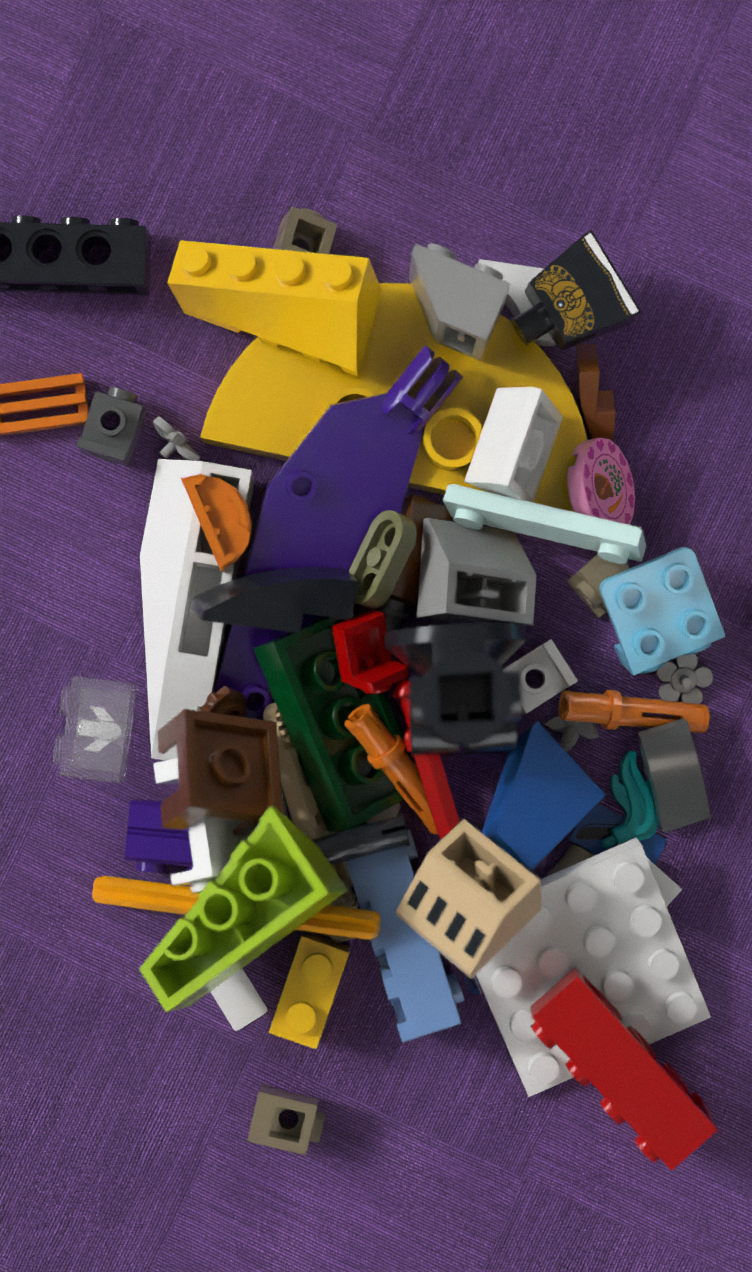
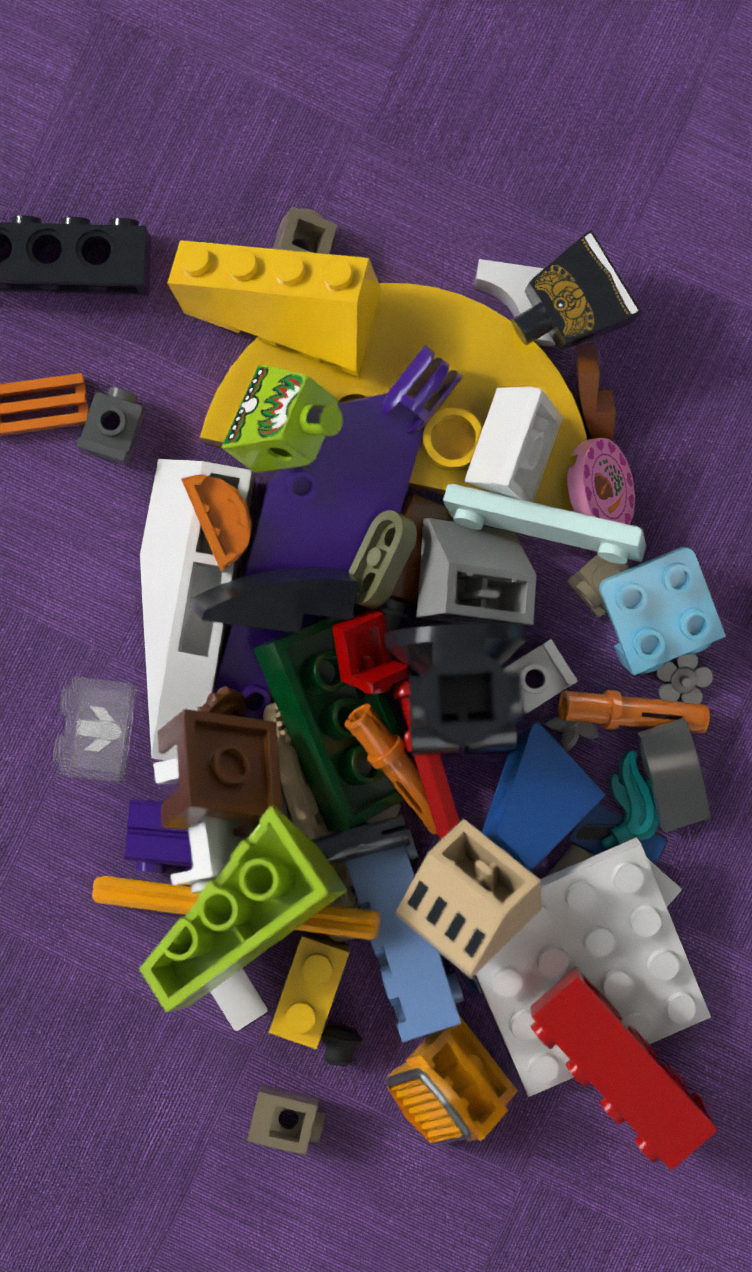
light grey plant [153,416,201,461] -> none
light grey slope [409,243,511,361] -> none
none -> lime torso [221,365,343,473]
none -> black piece [321,1026,363,1066]
none -> light orange piece [385,1014,518,1145]

